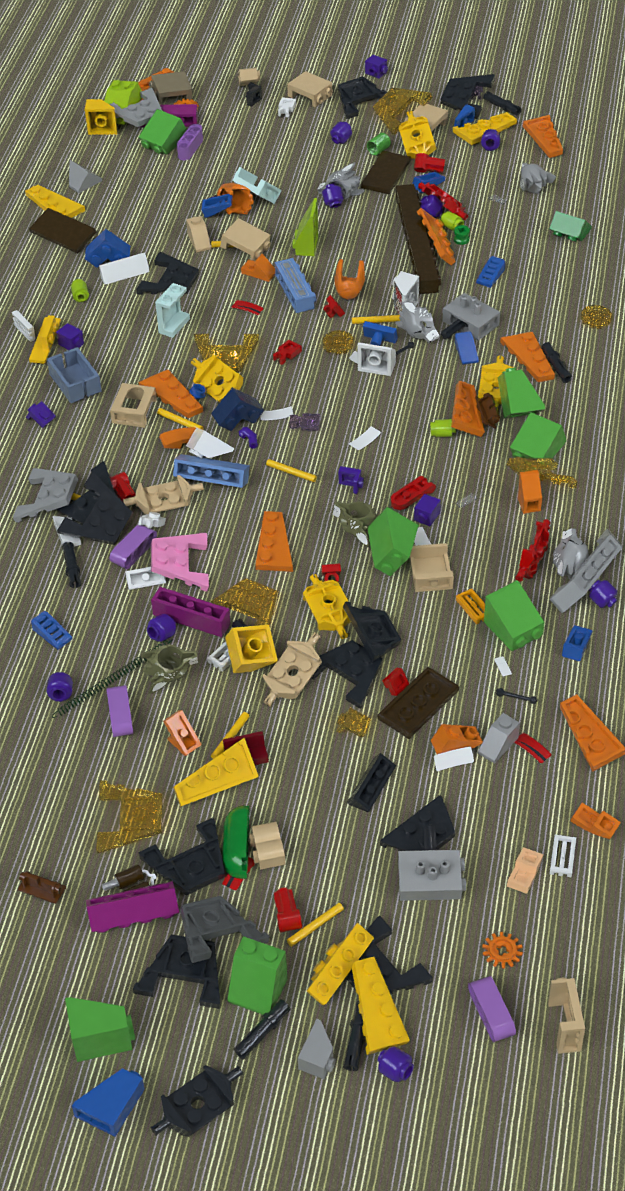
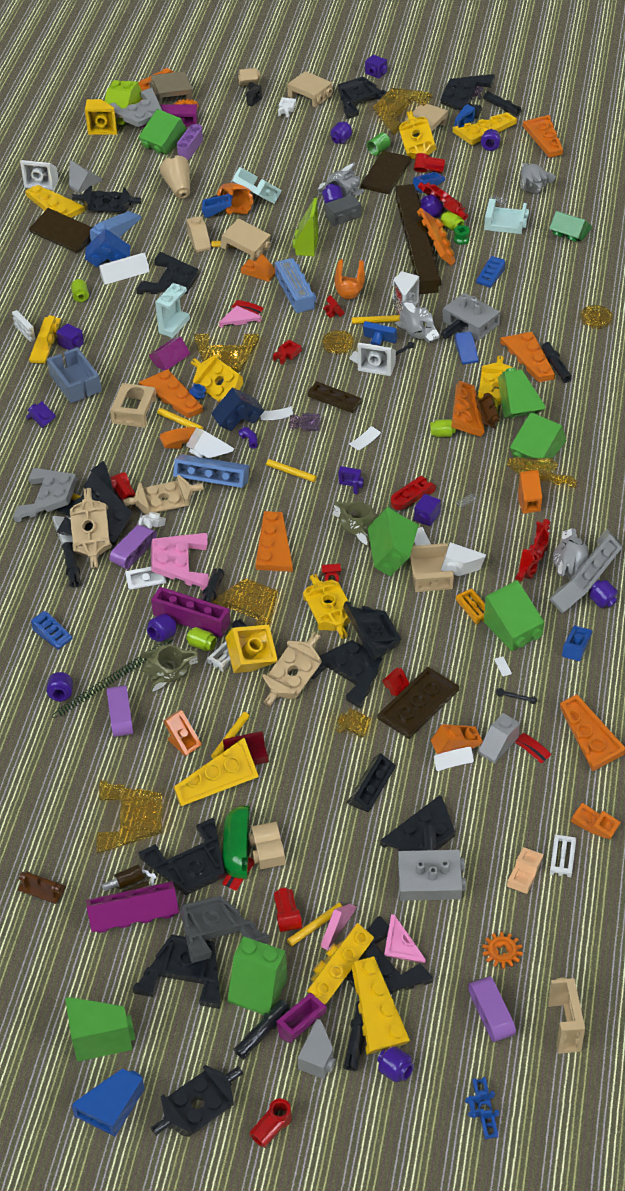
none -> white slope [20,160,59,190]
none -> tan plate [70,488,112,569]
none -> black plate [72,186,141,212]
none -> medium blue slope [90,211,141,242]
none -> magenta brick [149,336,190,371]
none -> tan cone [160,155,190,199]
none -> lime brick [186,627,217,651]
none -> black pin [201,568,224,603]
none -> bright pink tile [219,306,262,328]
none -> red piece [249,1098,292,1148]
none -> magenta brick [276,992,327,1043]
none -> dark brown plate [308,381,361,413]
none -> bright pink tile [321,904,356,950]
none -> dark grey brick [325,194,361,226]
none -> bright pink tile [384,914,426,964]
none -> white slope [441,542,486,576]
none -> blue piece [465,1077,499,1139]
none -> light aqua panel [484,199,529,234]

